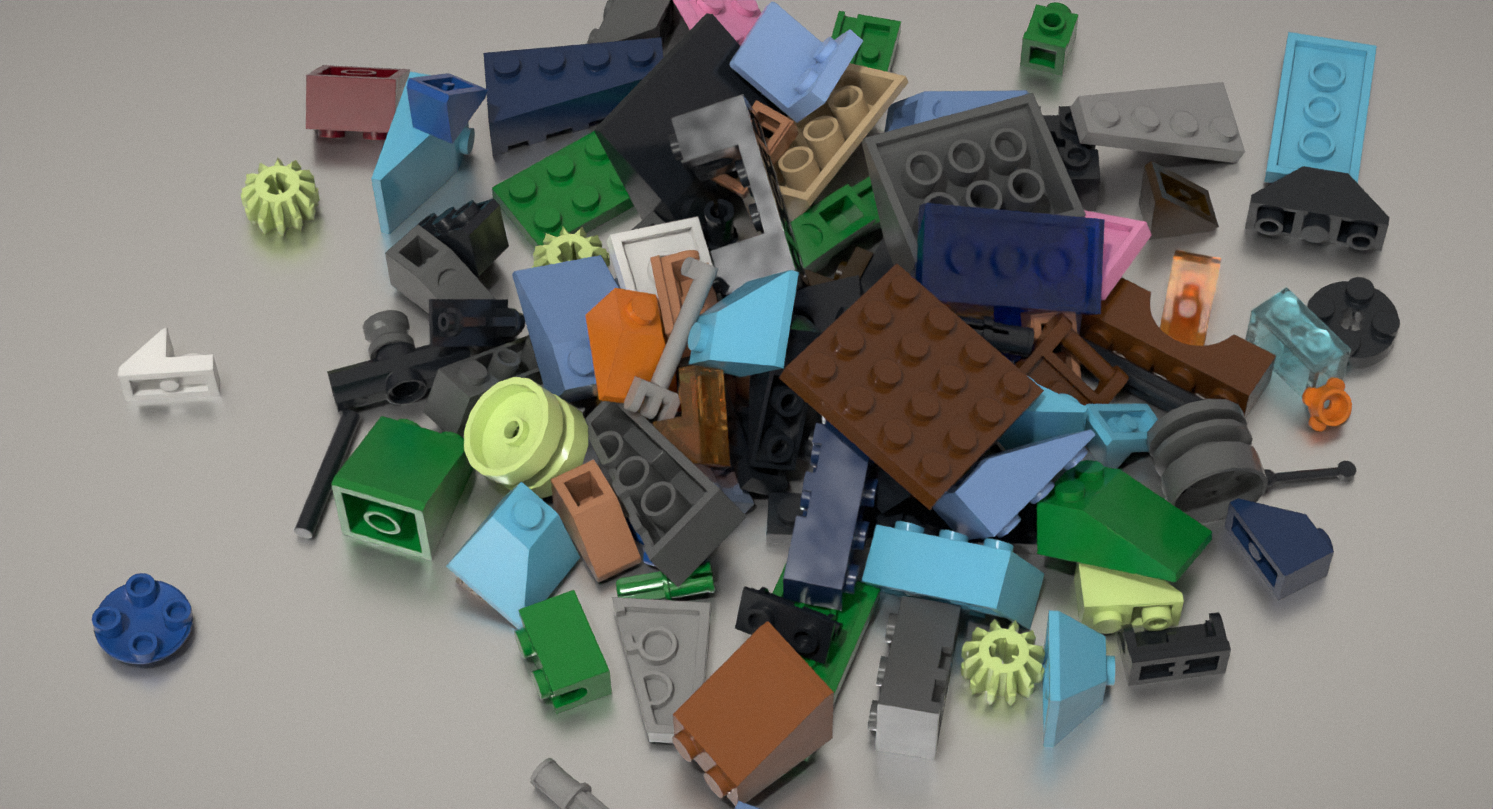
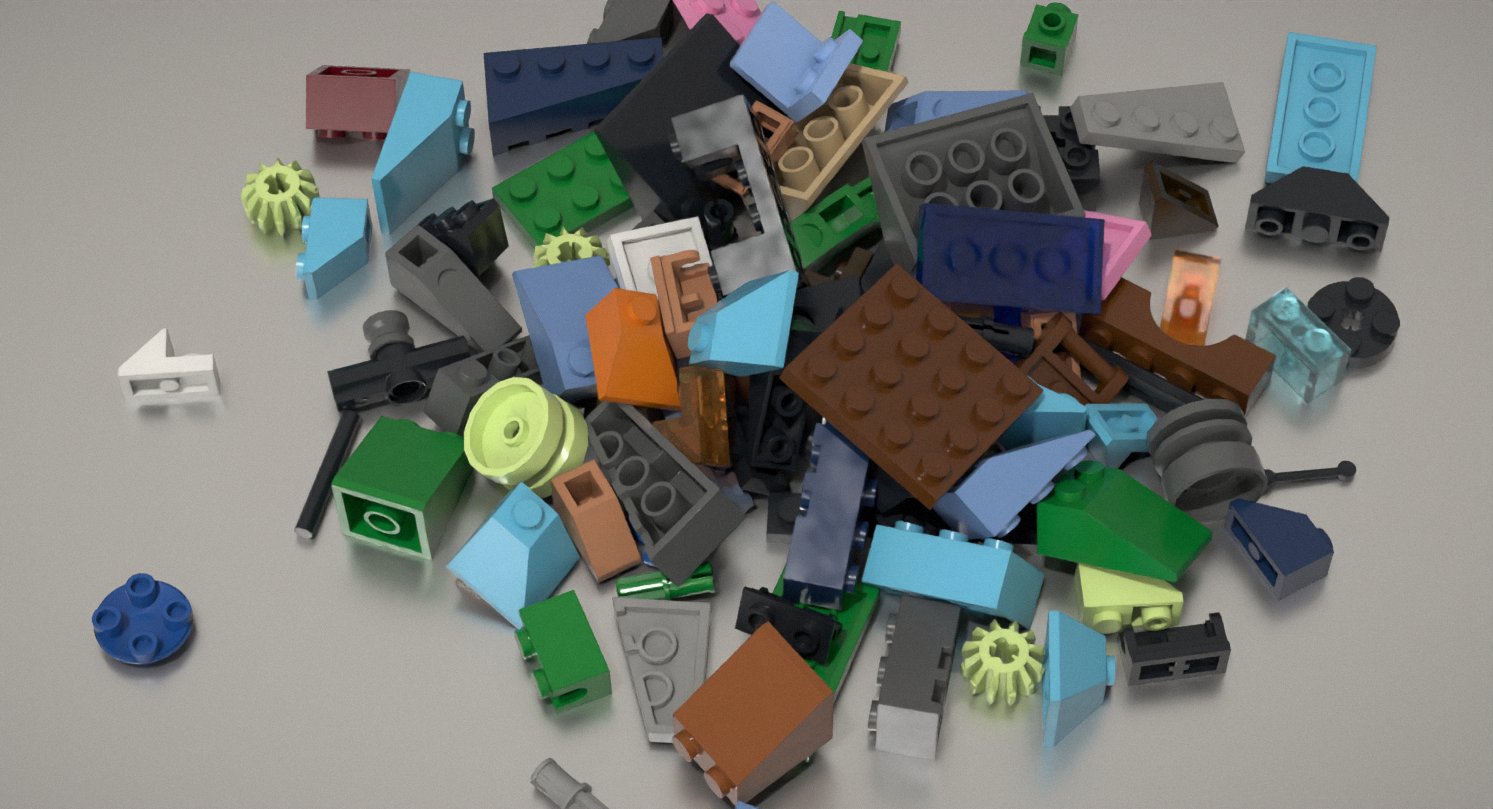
blue slope [406,73,488,144] -> none
black hinge [429,299,525,347] -> none
light grey hinge [624,257,719,426] -> none
orange plate [1302,377,1352,431] -> none
none -> medium azure slope [297,198,373,299]

